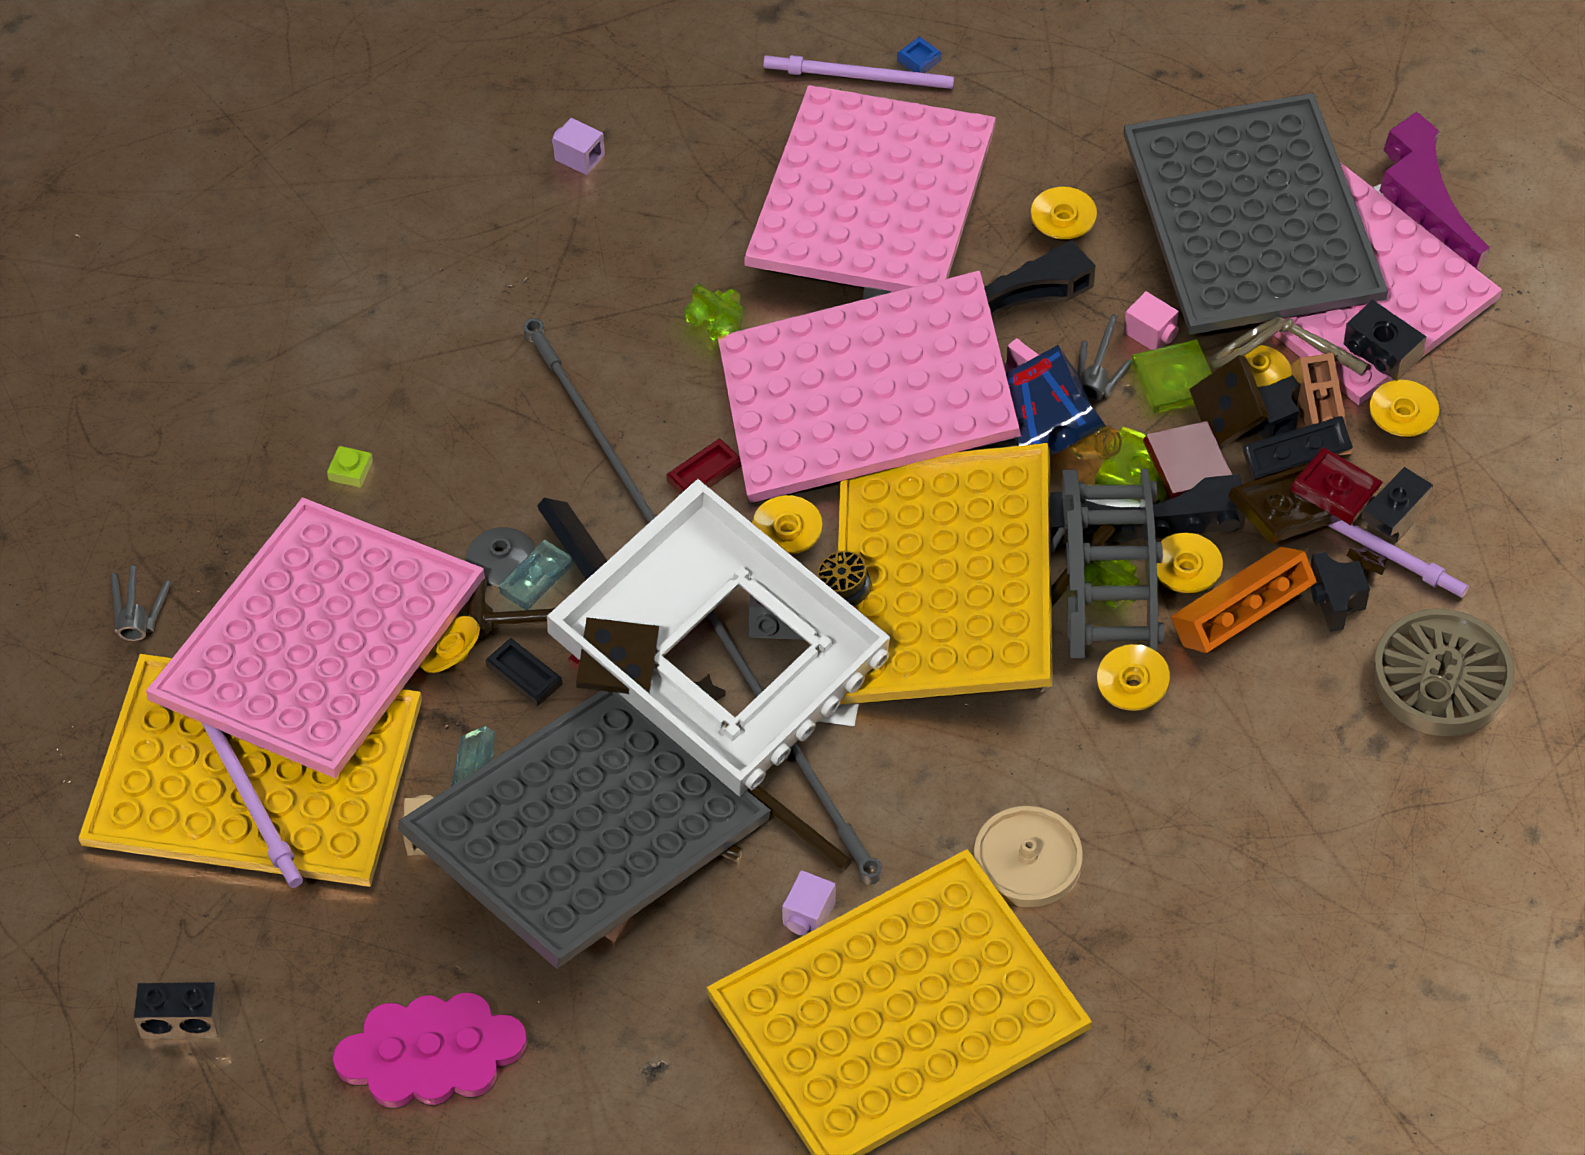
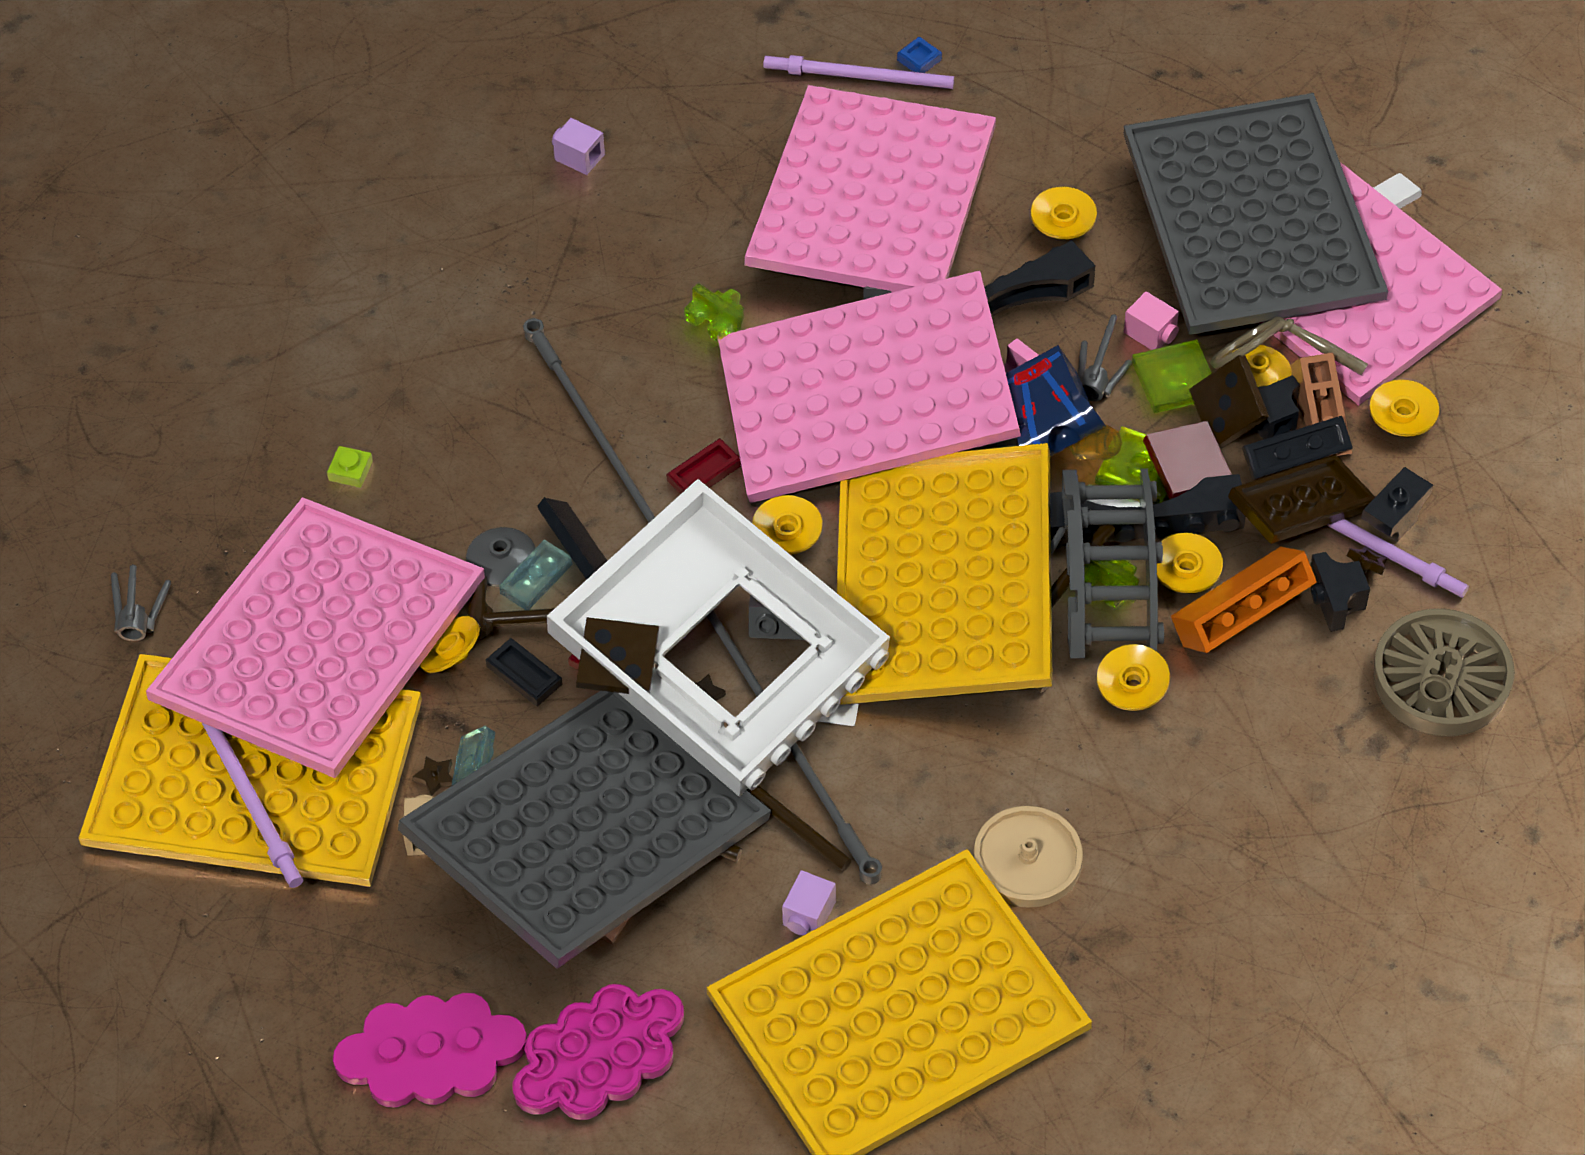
black brick [134,982,222,1039] -> none
black wheel [817,551,872,606] -> none
dark red tile [1290,447,1384,526] -> none
black brick [1343,300,1427,381] -> none
magenta arch [1379,111,1490,271] -> none
none -> dark brown piece [412,756,455,796]
none -> dark pink plate [513,984,684,1120]

